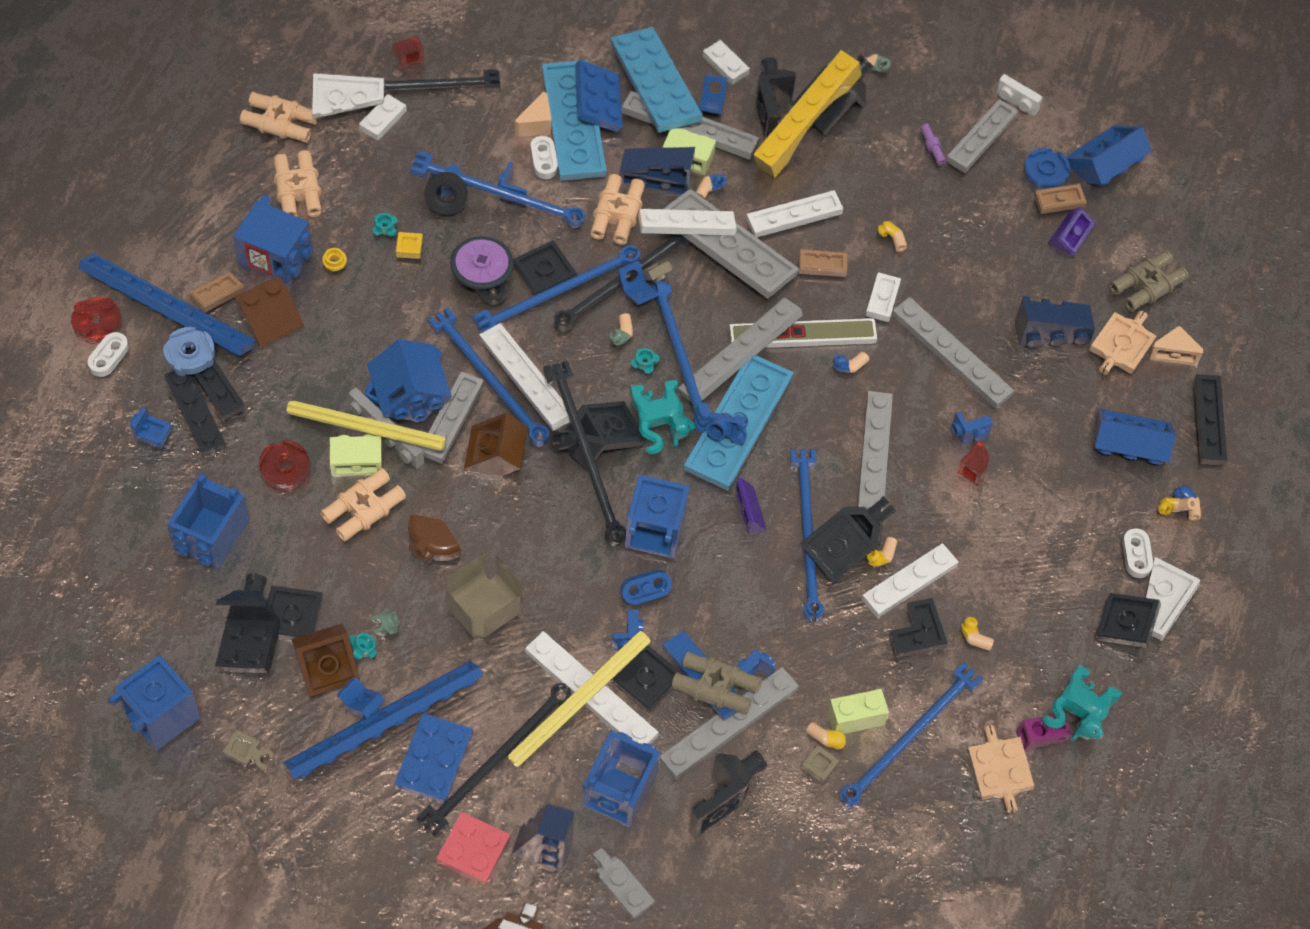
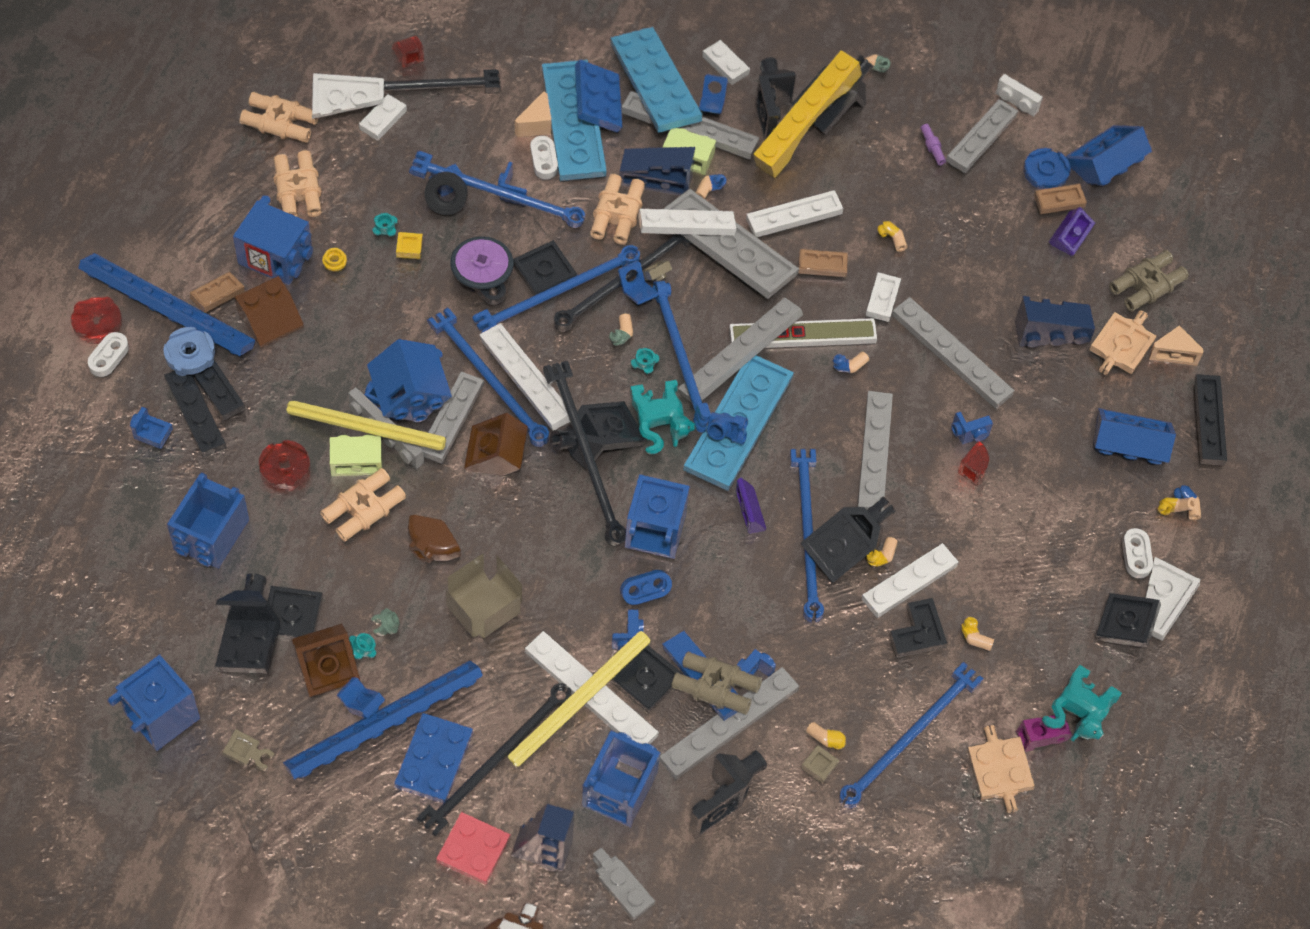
yellowish green brick [827,689,889,734] -> none

